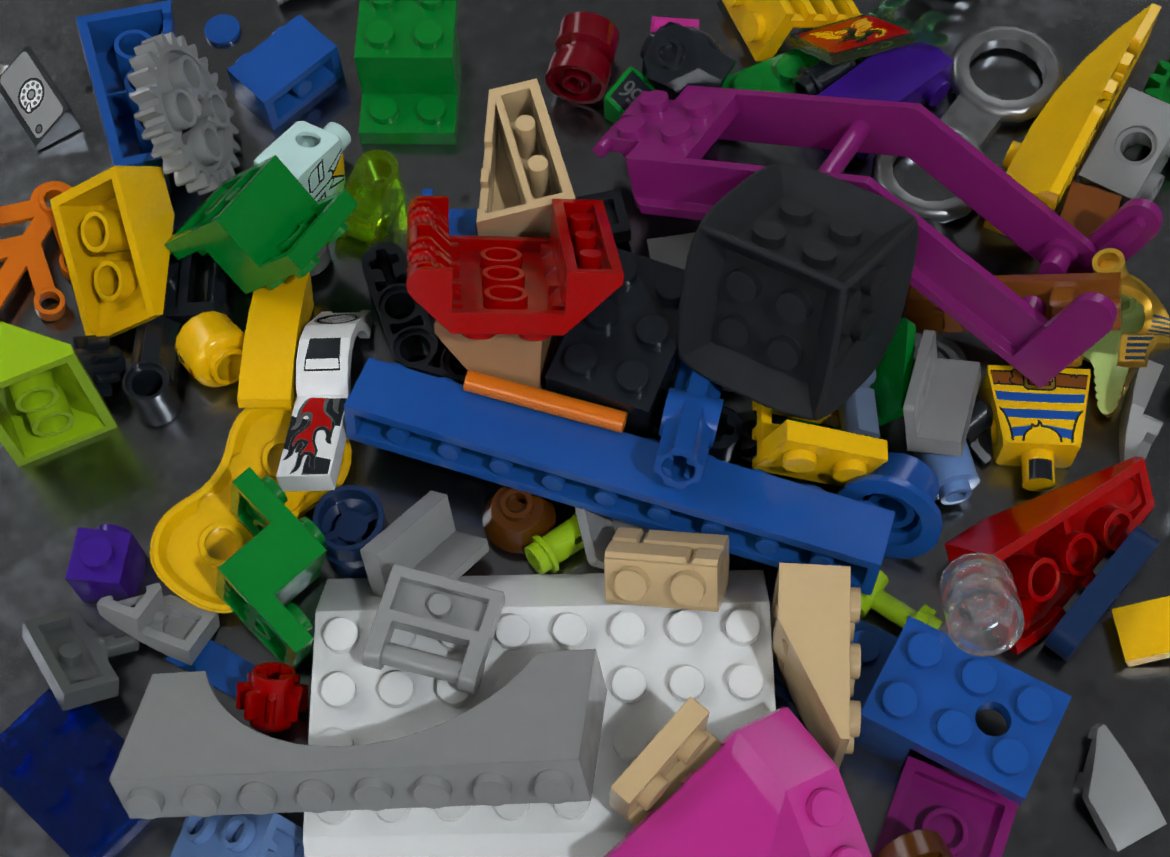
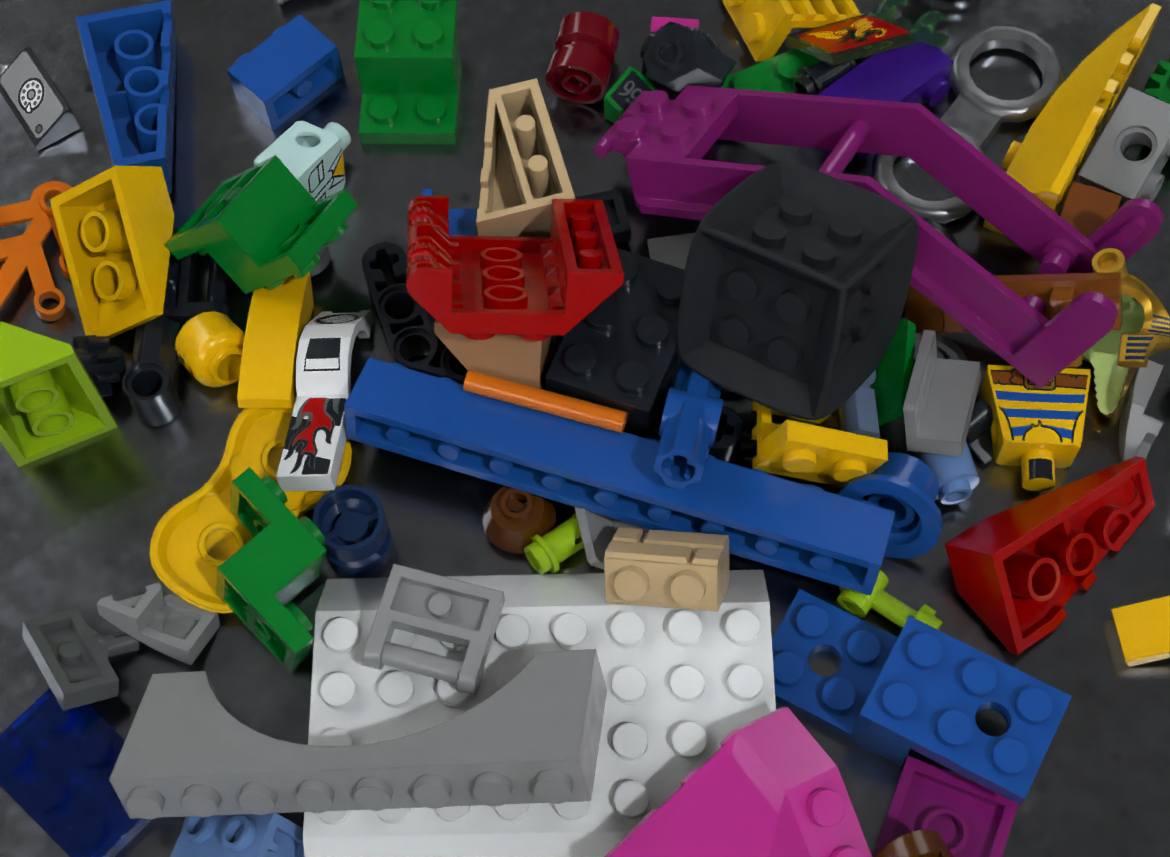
dark purple brick [65,524,148,604] -> none
light grey gear [127,32,241,195] -> none
blue window [166,640,256,700] -> none
blue piece [204,14,241,46] -> none
red gear [236,662,309,732] -> none
clear neon green piece [339,149,405,248] -> none
light grey panel [360,491,490,598] -> none
tan bracket [609,697,722,827] -> none
tan slope [771,563,861,769] -> none
clear wheel [939,552,1025,657] -> none
dark blue beam [1043,525,1161,661] -> none
light grey slope [1074,723,1167,852] -> none

